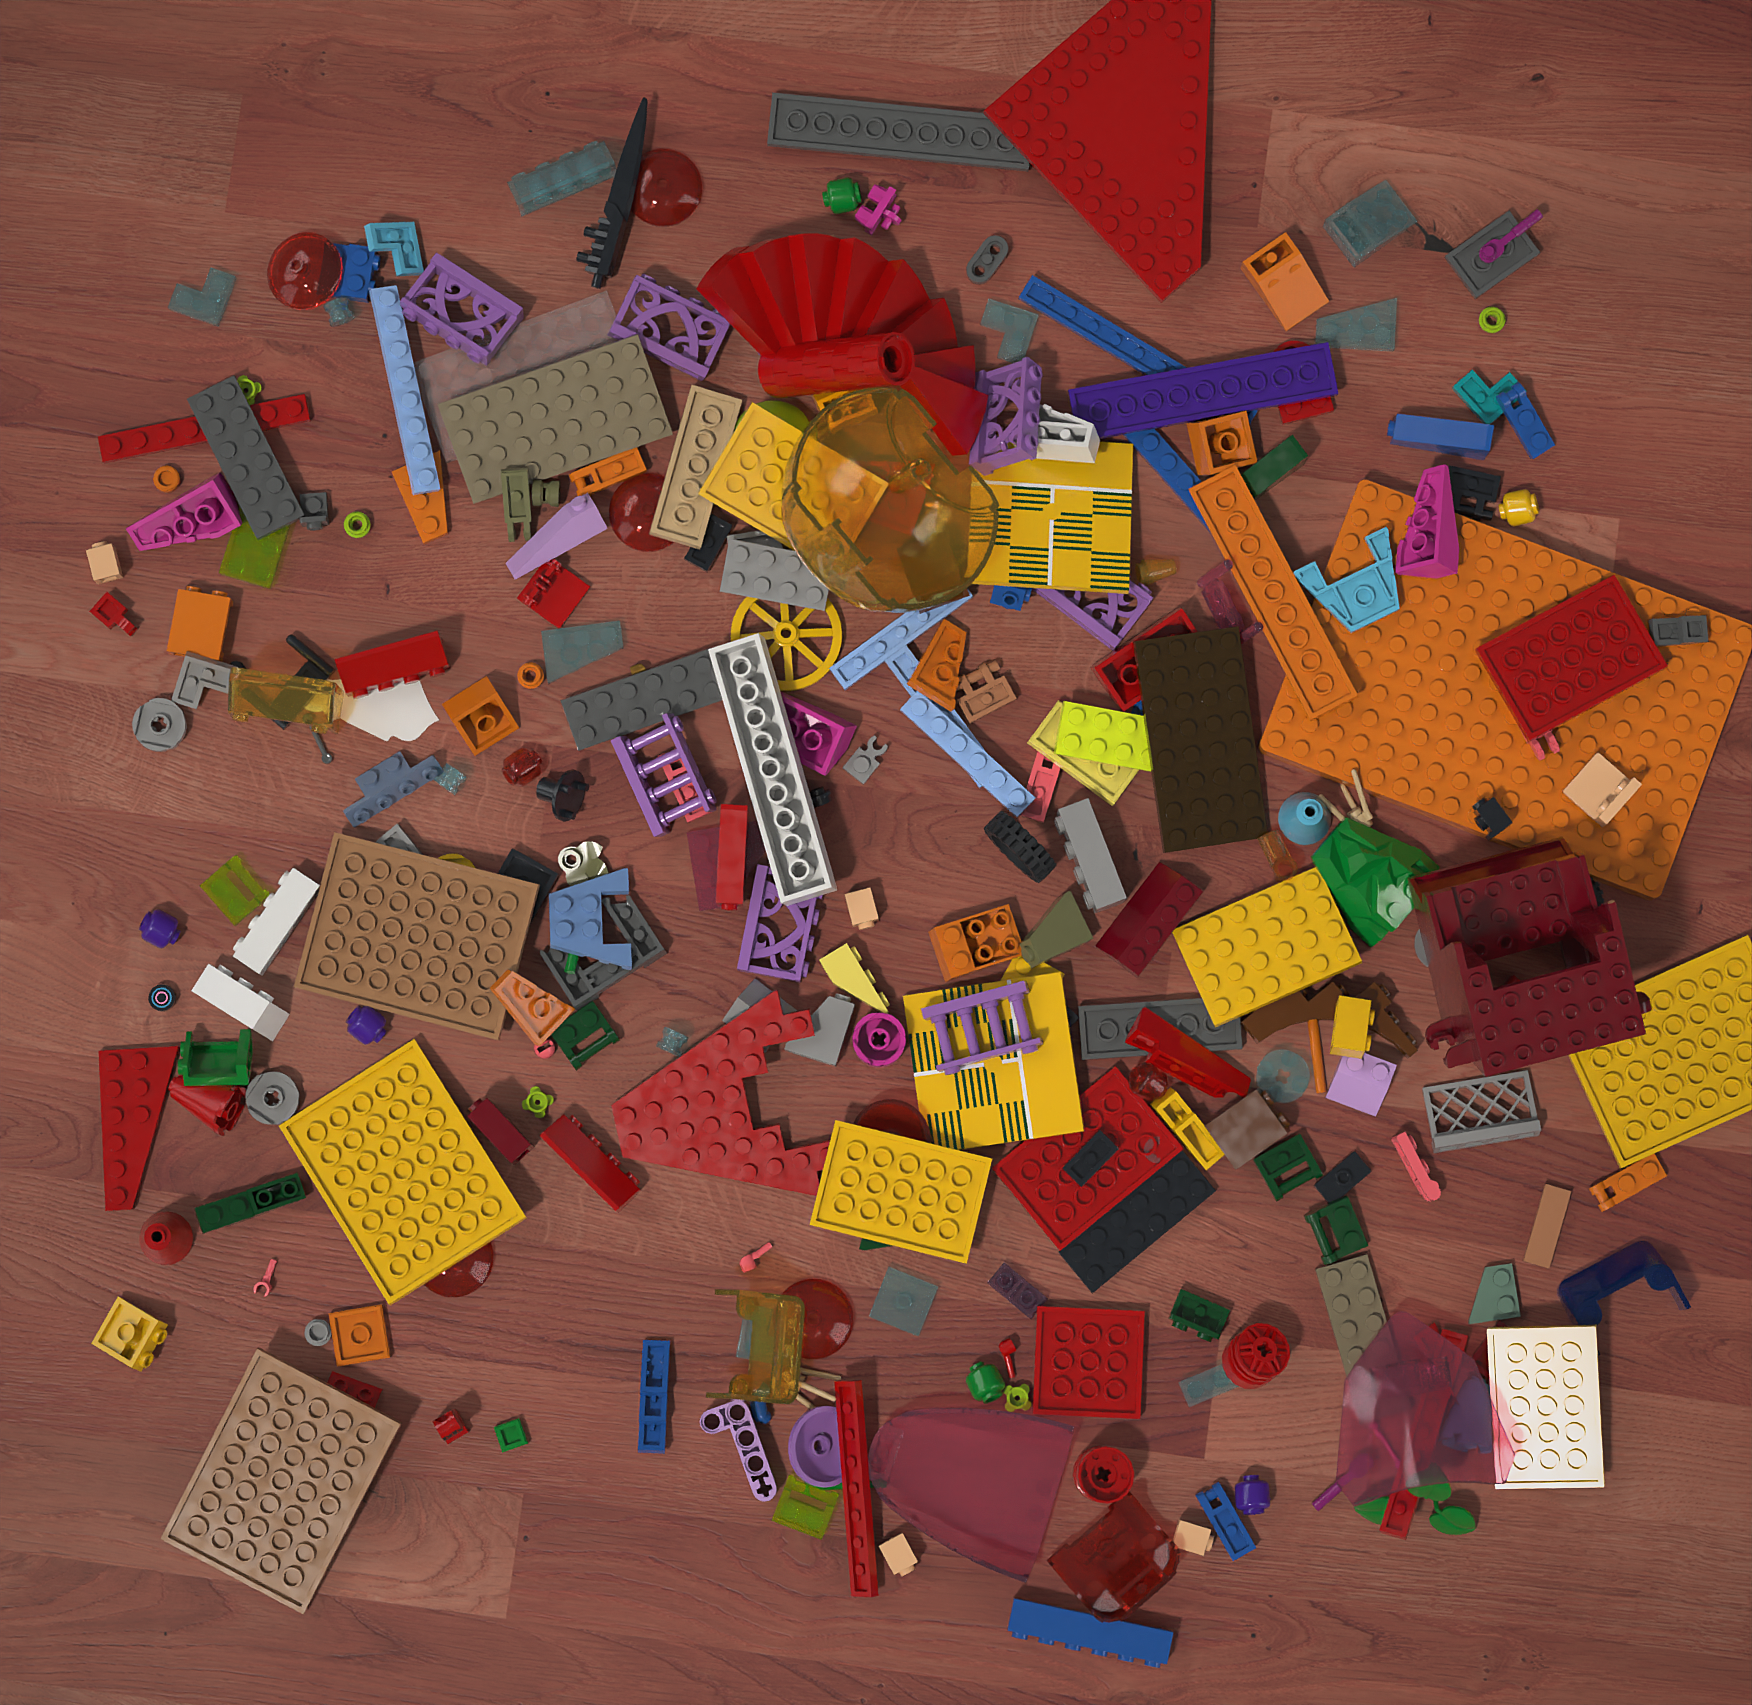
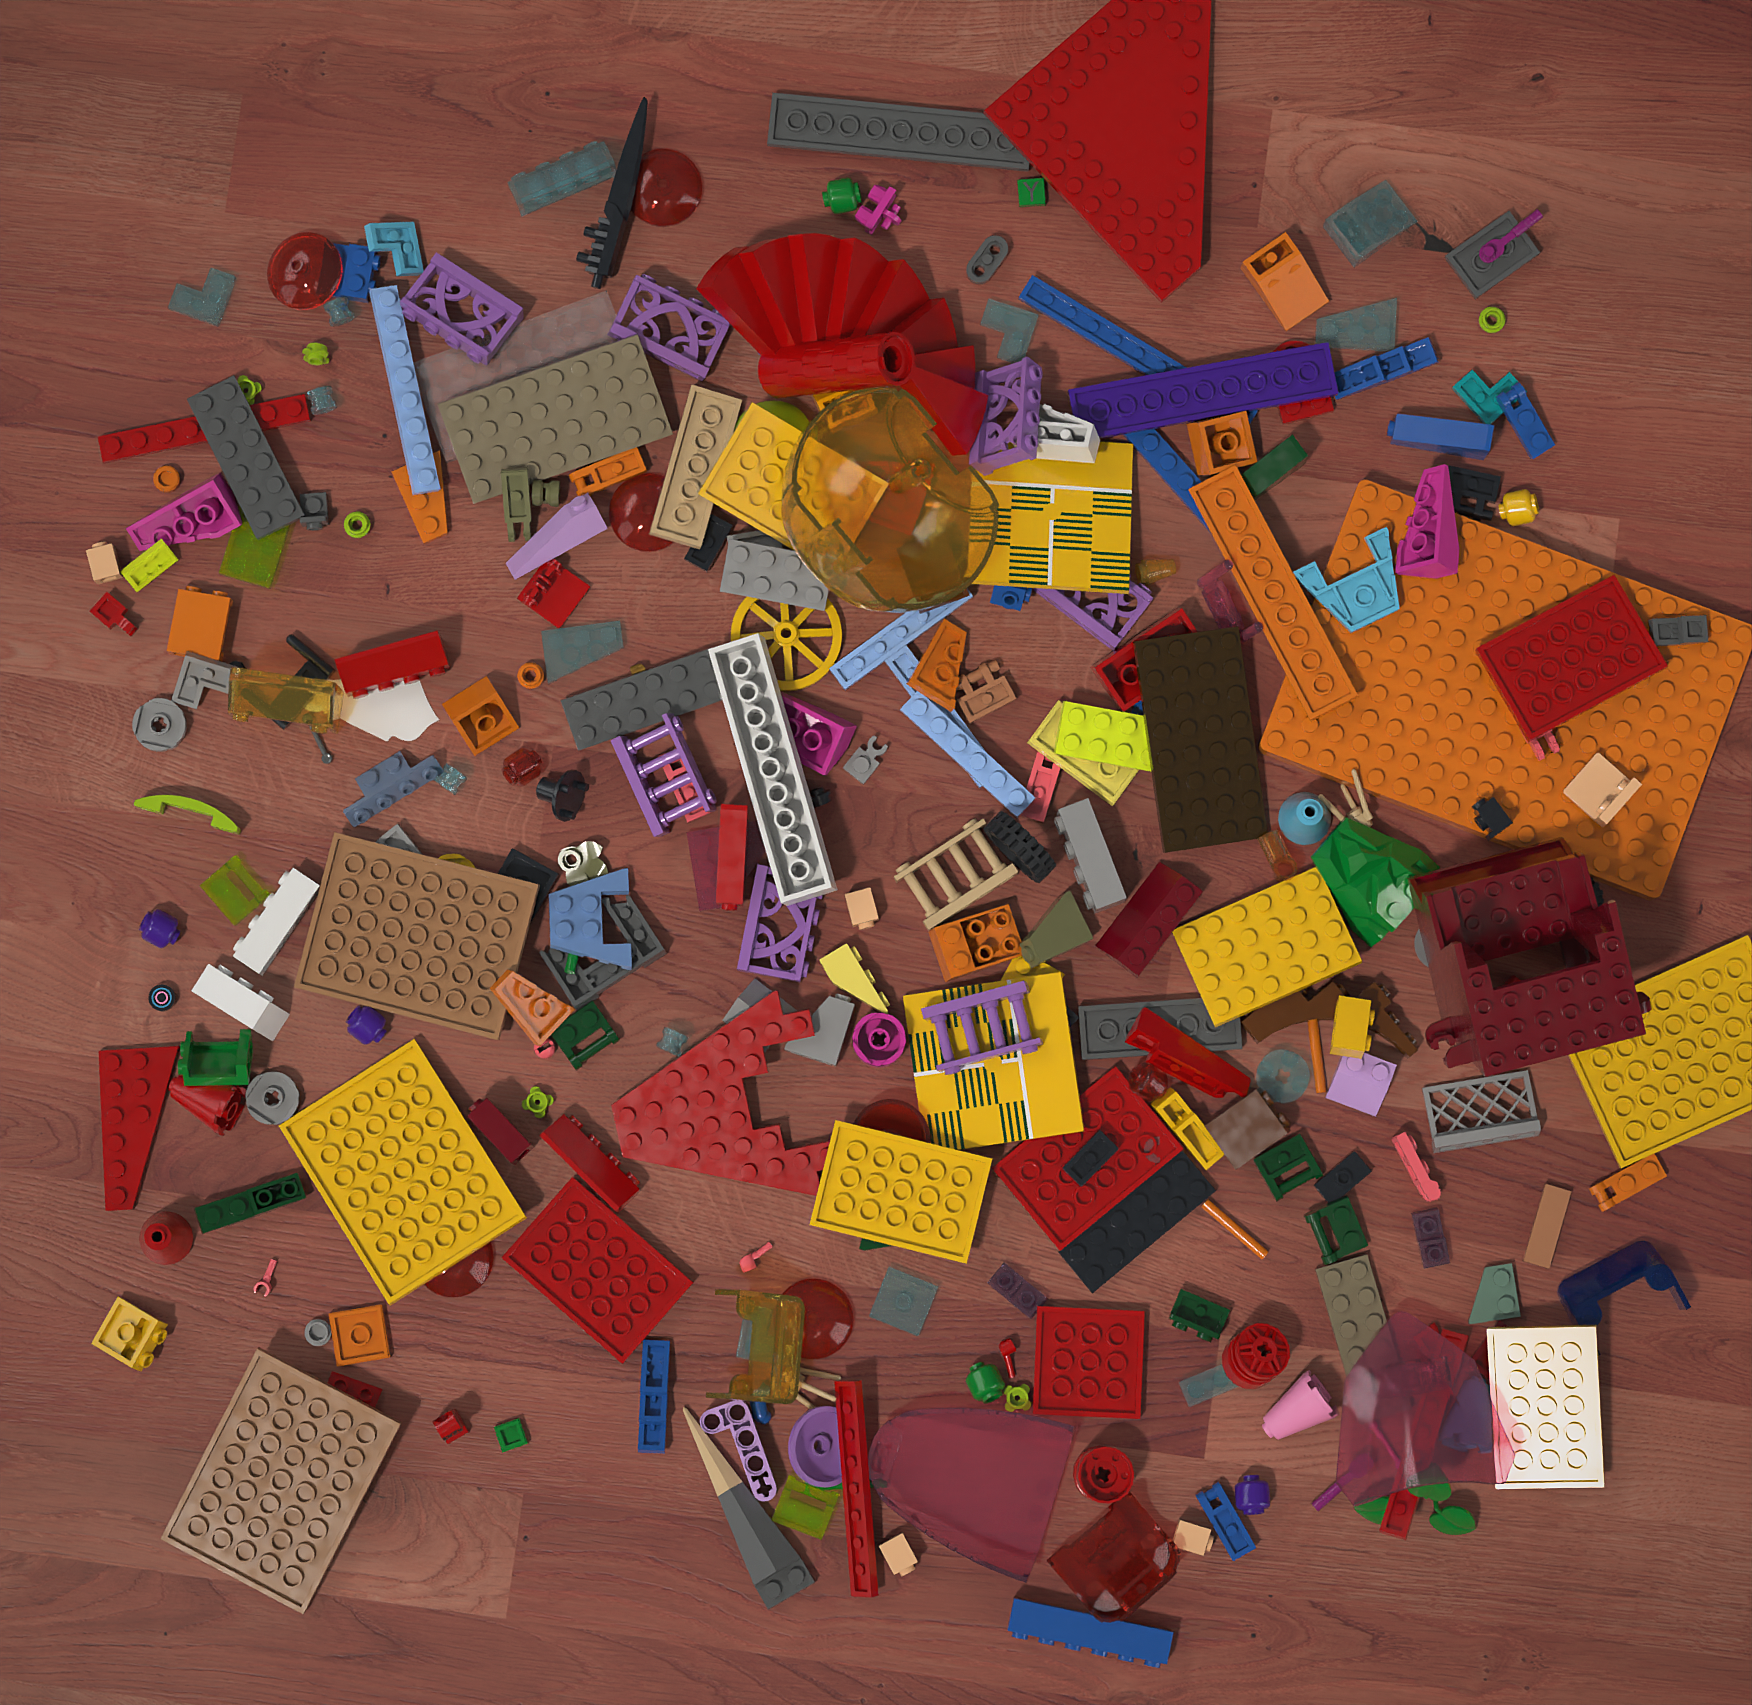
none -> neon yellow plate [120,538,178,592]
none -> lime slope [134,795,241,835]
none -> lime plate [302,343,329,366]
none -> clear light blue wheel [306,386,337,415]
none -> red plate [501,1177,693,1364]
none -> dark grey plate [683,1407,815,1610]
none -> tan fence [894,818,1018,932]
none -> green tile [1017,178,1045,207]
none -> orange bar [1201,1199,1269,1259]
none -> bright pink cone [1262,1370,1339,1440]
none -> blue slope [1334,337,1439,400]
none -> slope [1411,1207,1450,1269]

